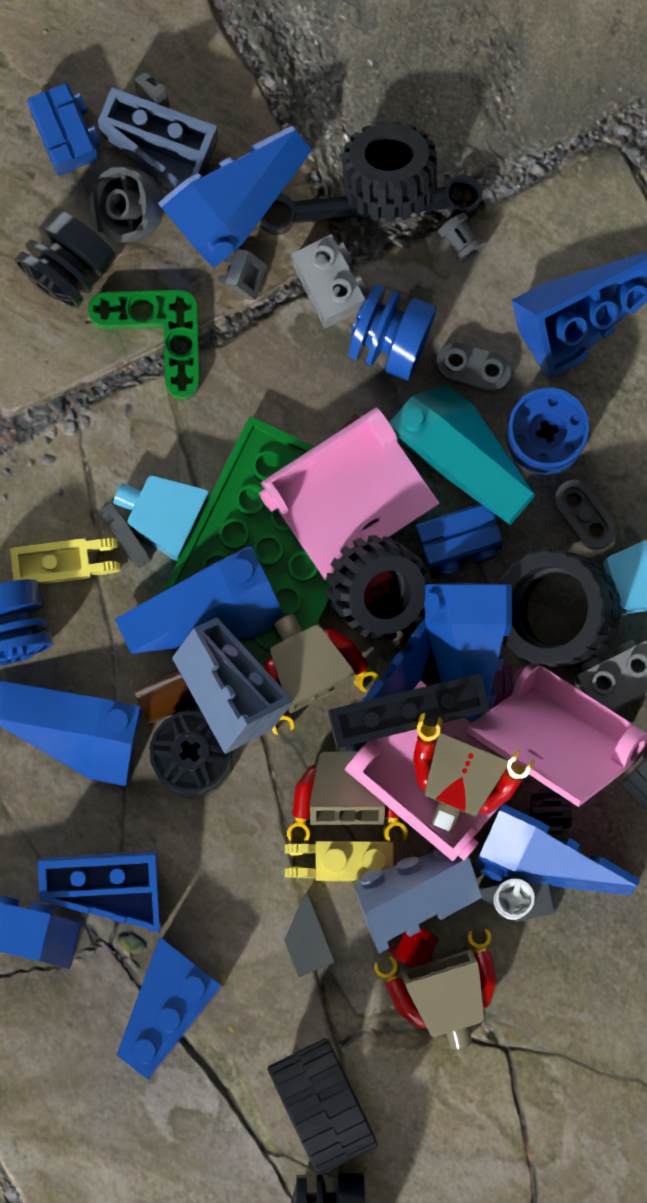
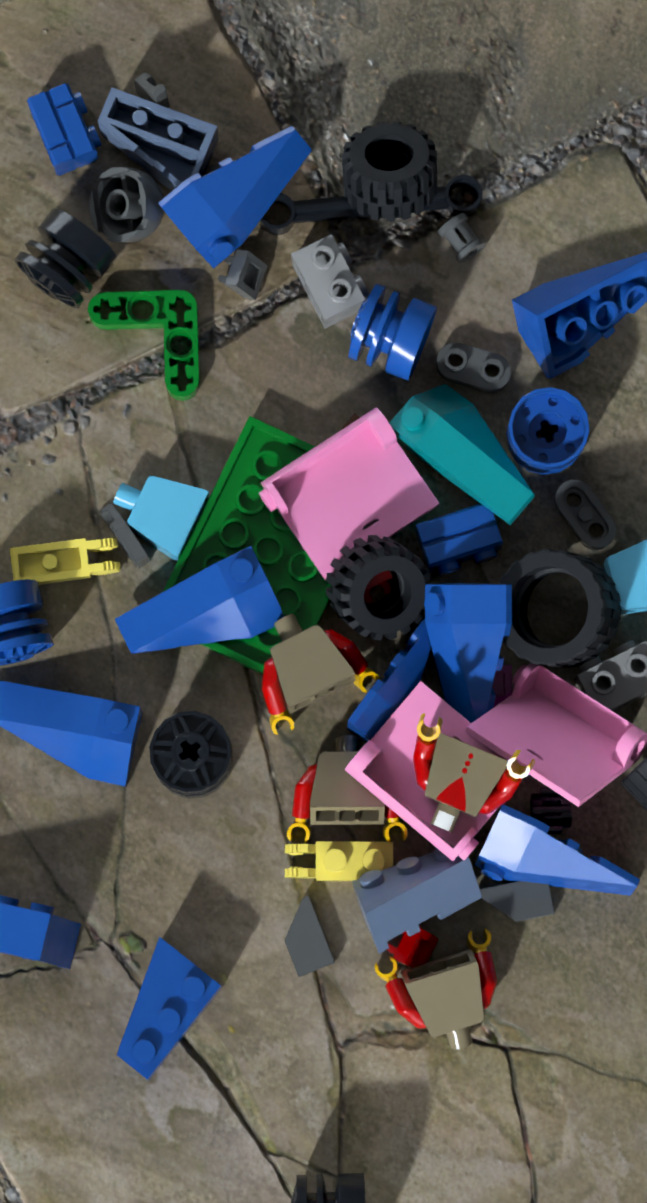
blue wedge [37,850,162,933] -> none
reddish brown brick [133,668,196,725] -> none
sand blue wedge [172,617,293,754] -> none
black tyre [267,1038,378,1175] -> none
black plate [327,673,490,749] -> none
white wheel [493,879,535,920] -> none

